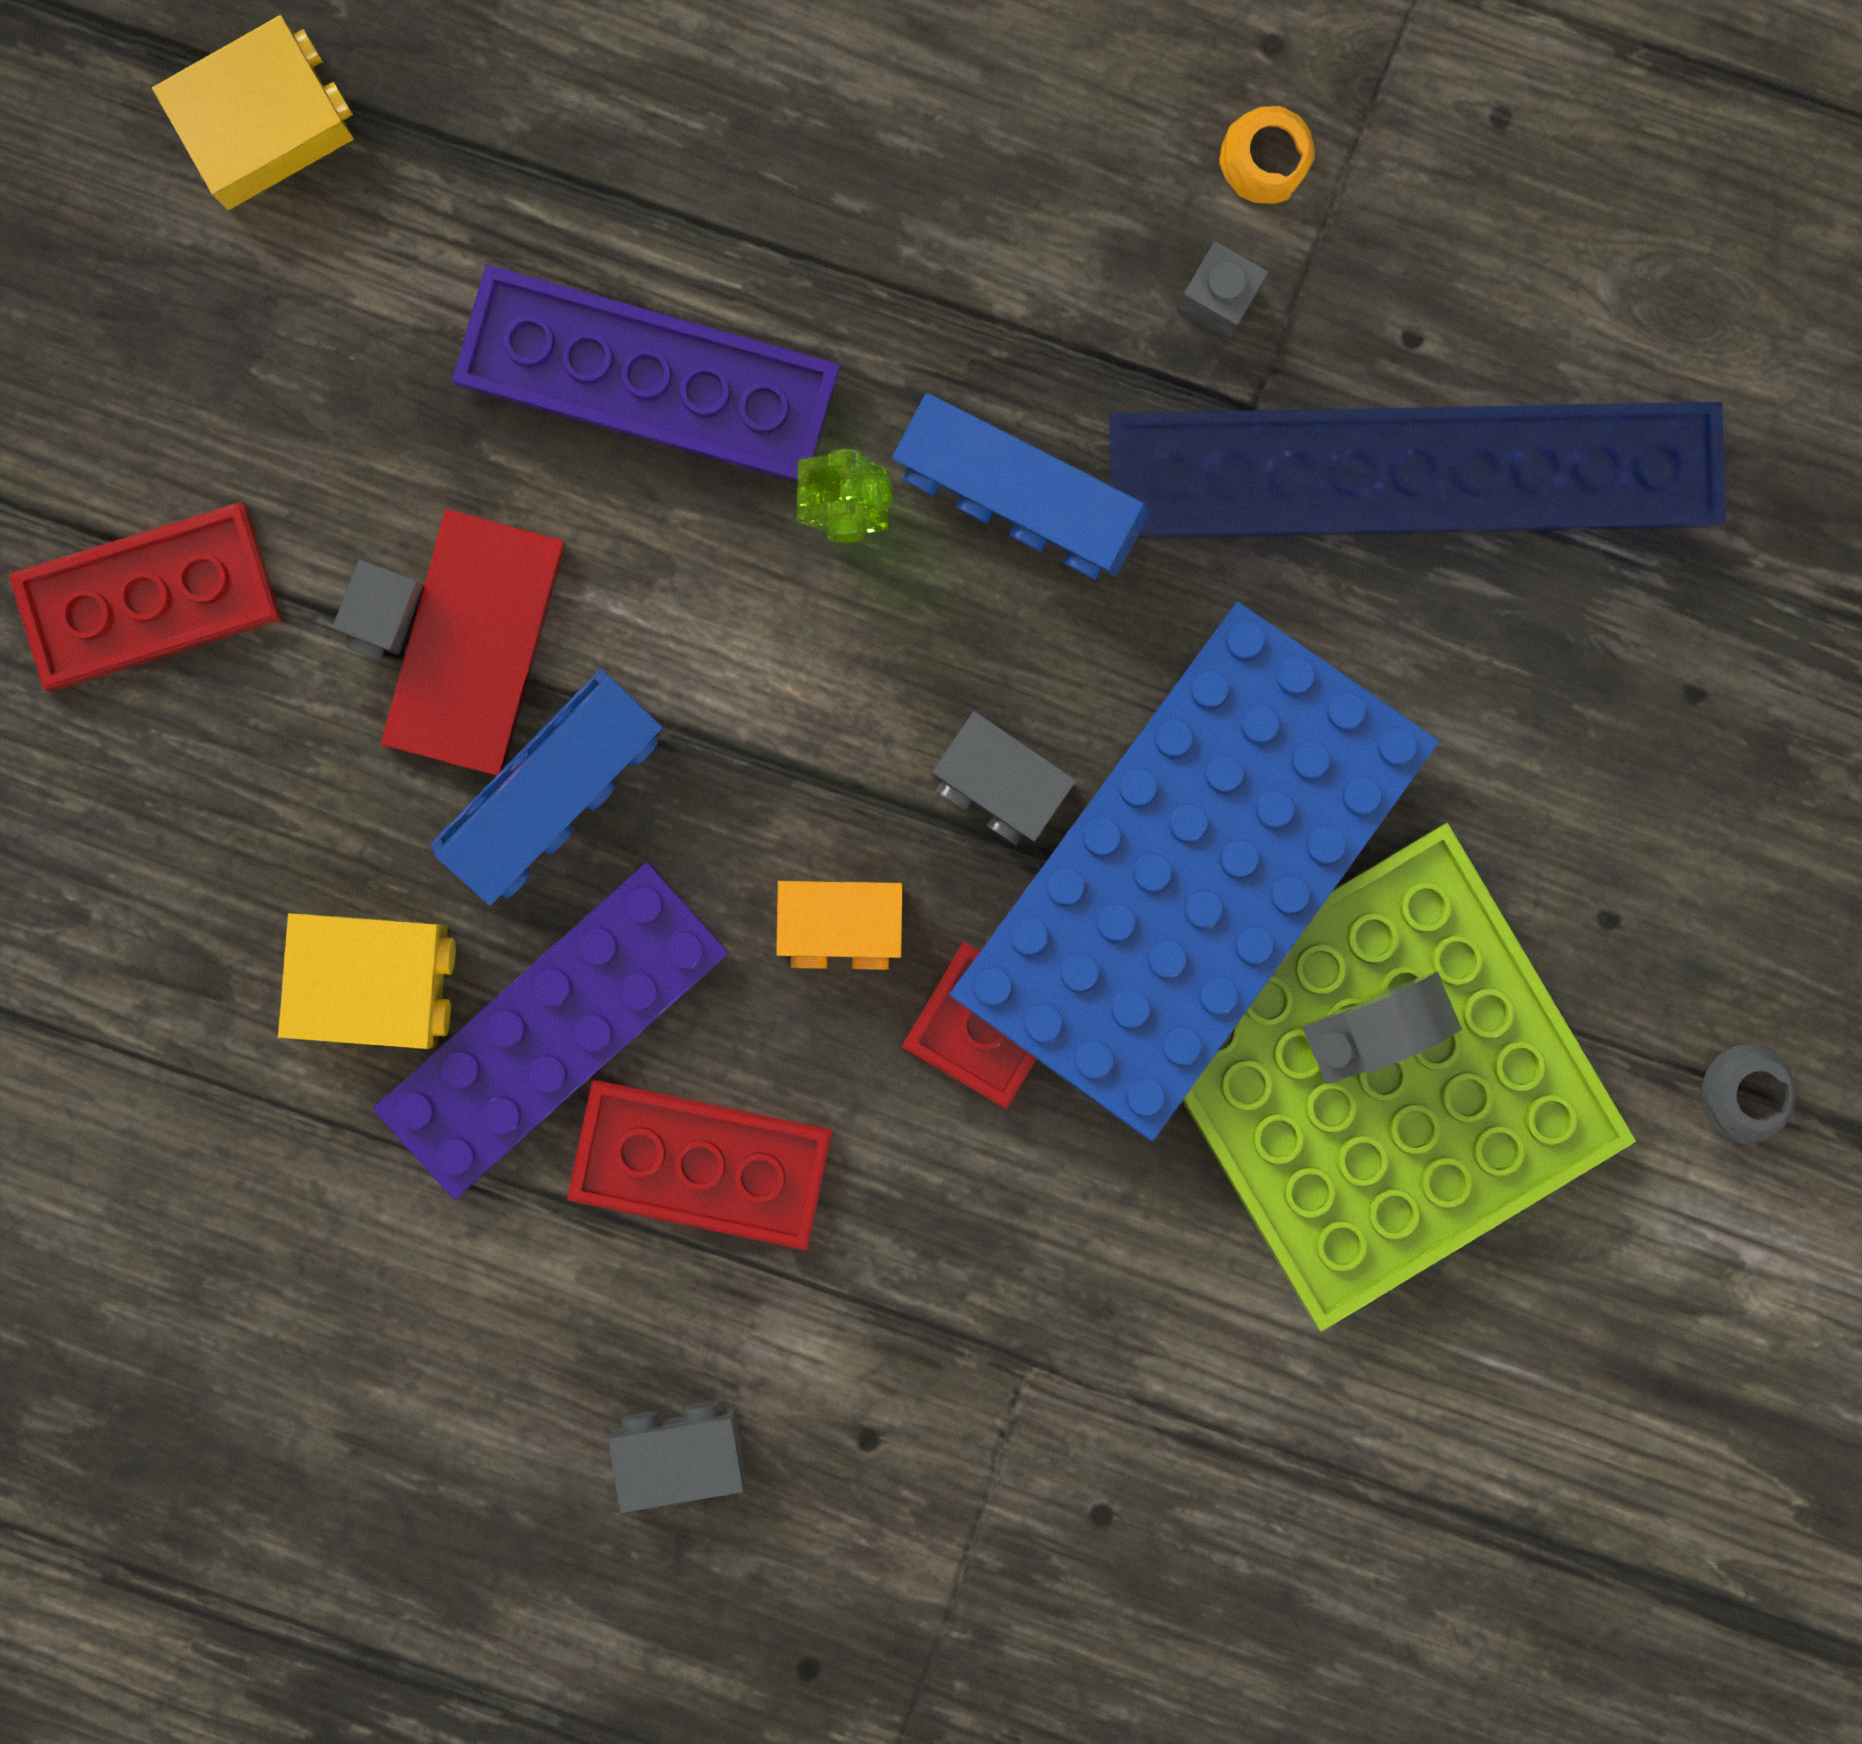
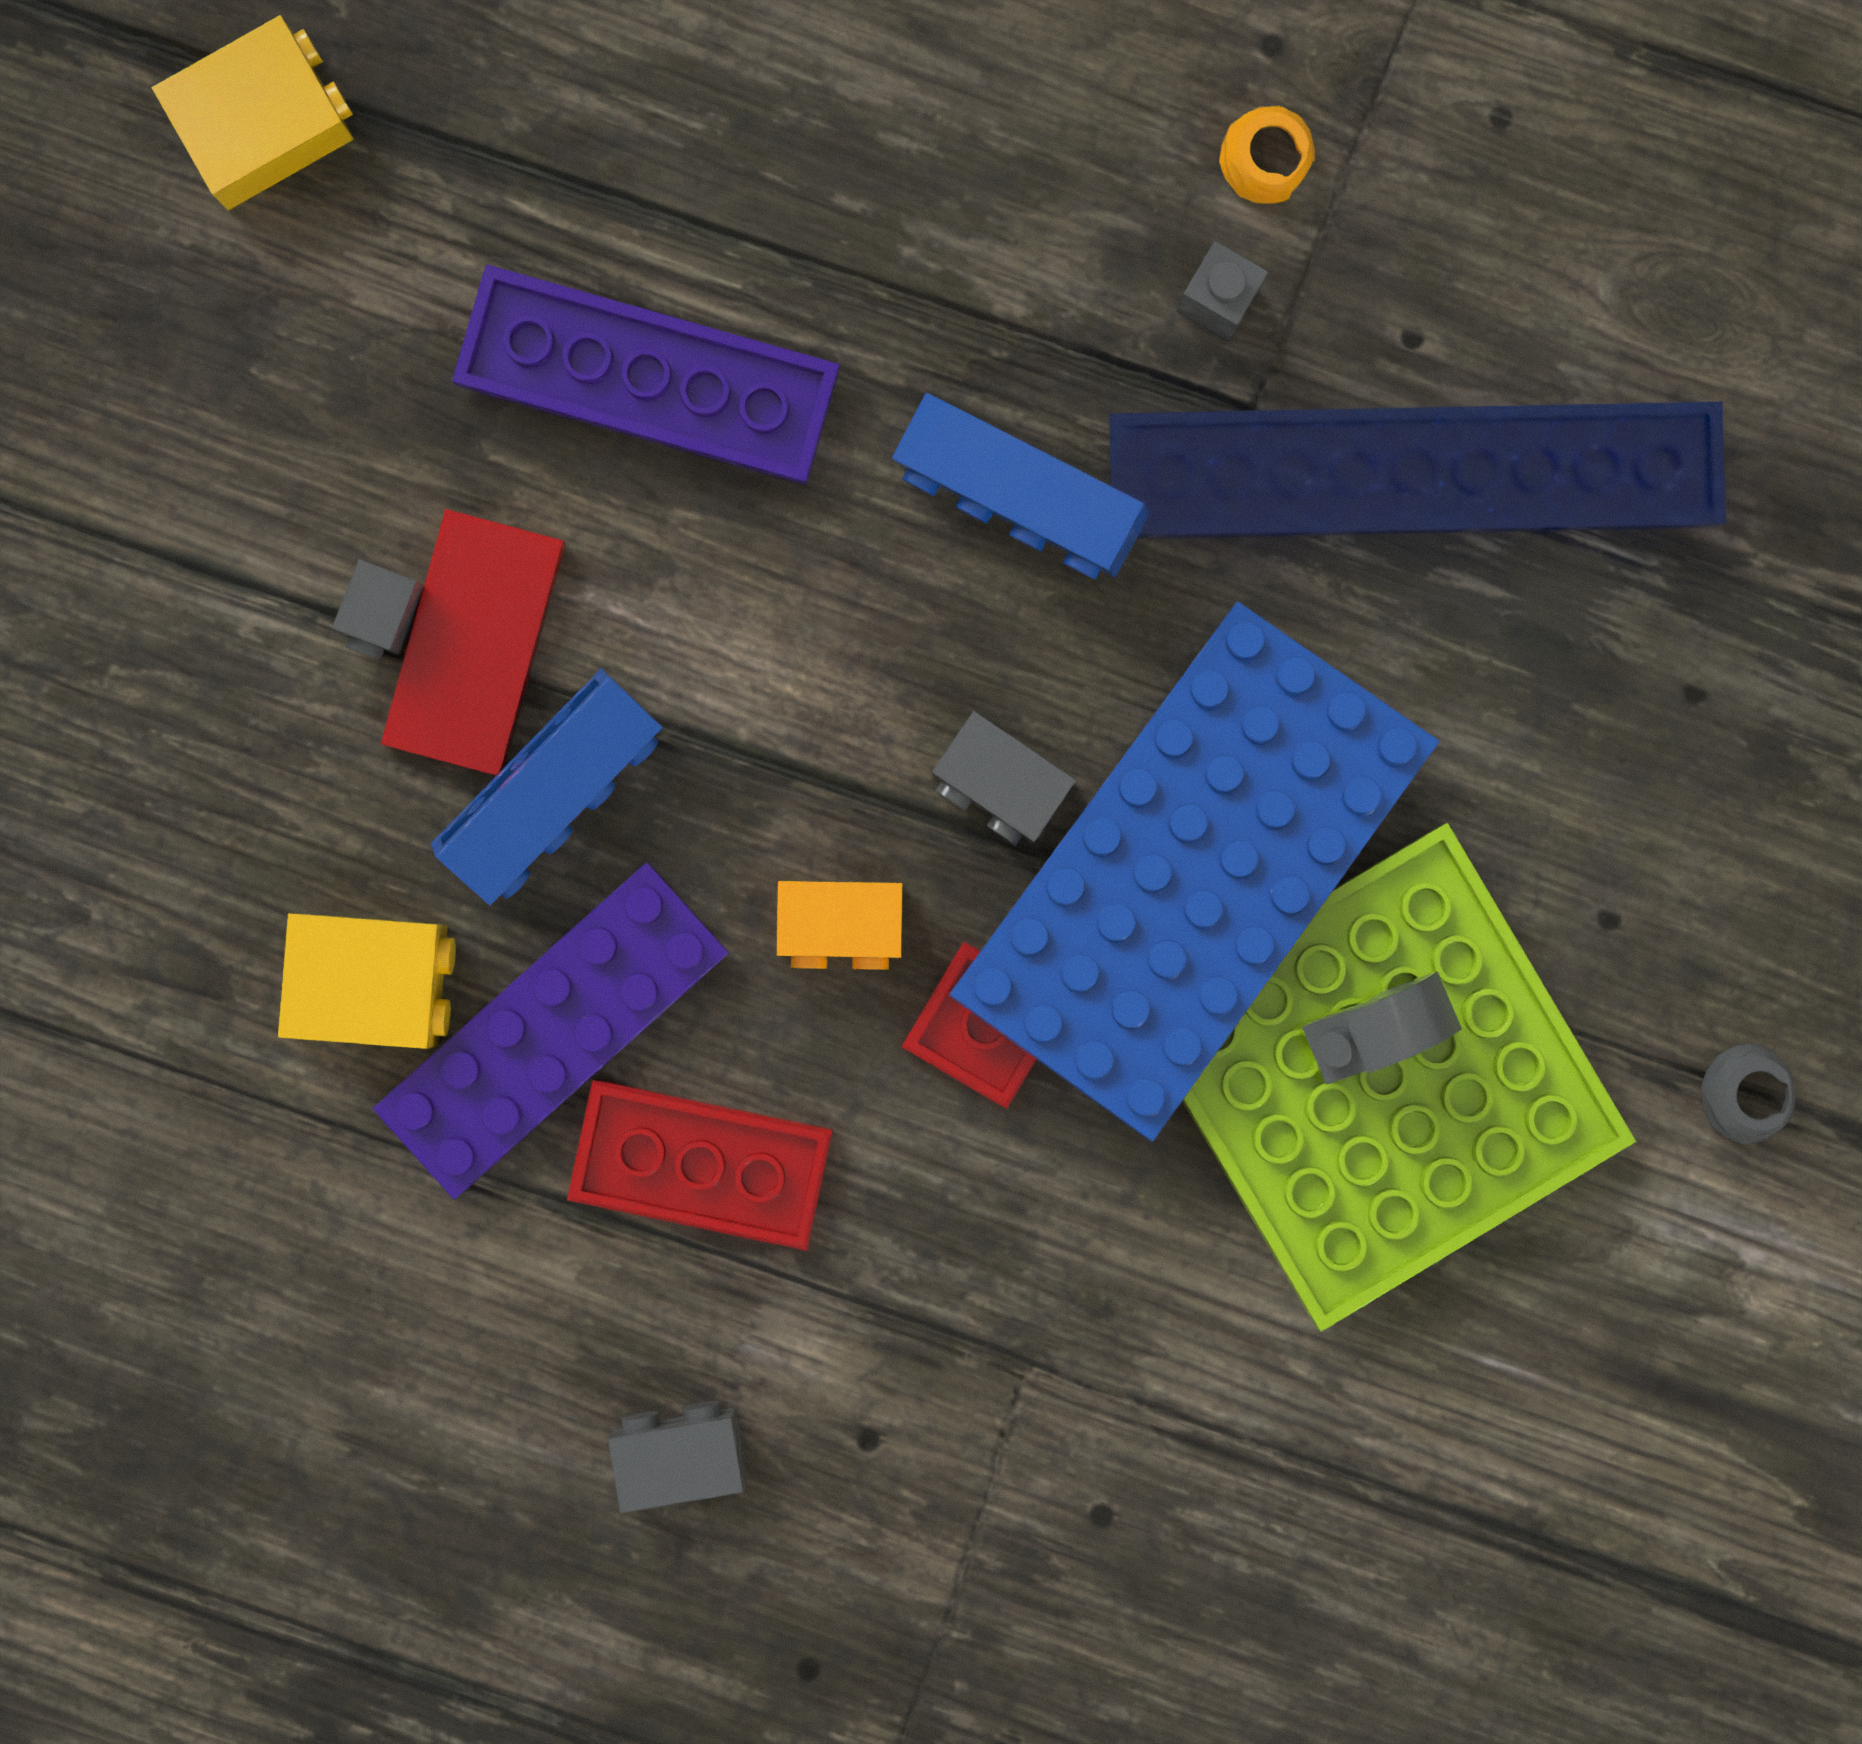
red tile [8,502,282,692] -> none
clear neon green brick [797,449,893,543] -> none

